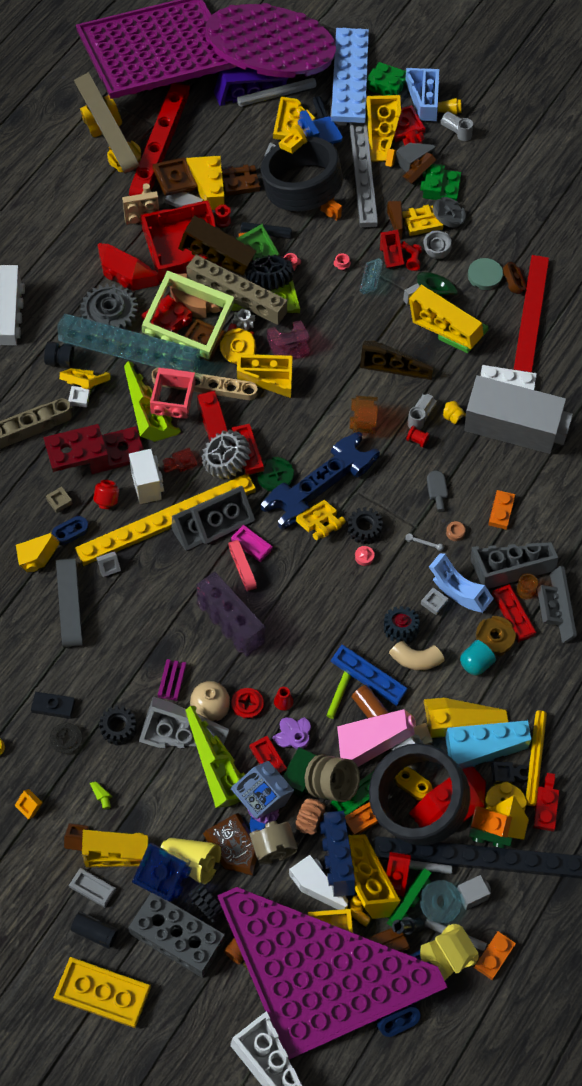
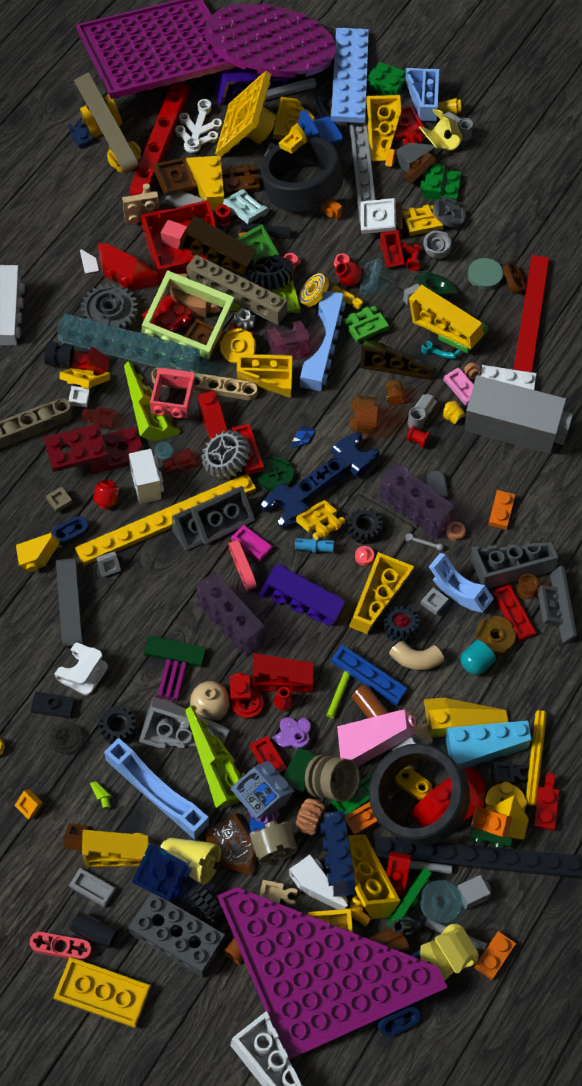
none -> coral beam [30,932,92,961]
none -> white piece [54,643,108,696]
none -> dark blue plate [68,120,94,149]
none -> red slope [71,347,111,374]
none -> white sticker [80,249,99,273]
none -> clear red plate [82,407,116,429]
none -> light blue arch [104,738,209,840]
none -> dark green tile [144,635,206,668]
none -> clear light blue plate [154,442,173,460]
none -> coral brick [161,220,187,250]
none -> white plant [175,99,222,153]
none -> yellow piece [215,71,276,157]
none -> light aqua plate [223,189,269,224]
none -> red bracket [230,673,251,701]
none -> red wedge [253,653,313,693]
none -> dark purple wedge [258,564,345,626]
none -> tan plate [260,880,297,906]
none -> sticker [290,425,315,448]
none -> dark azure pin [295,538,334,553]
none -> yellow tile [299,273,329,307]
none -> light blue arch [300,291,346,391]
none -> yellow axle [331,285,363,309]
none -> red piece [335,262,362,286]
none -> bright green plate [343,306,389,343]
none -> yellow wedge [349,552,414,634]
none -> white plate [361,198,396,234]
none -> clear purple brick [379,462,455,539]
none -> clear orange wheel [385,380,405,405]
none -> light yellow piece [419,110,463,151]
none -> teal piece [421,341,461,359]
none -> bright pink plate [443,367,474,406]
none -> nougat plate [464,362,481,380]

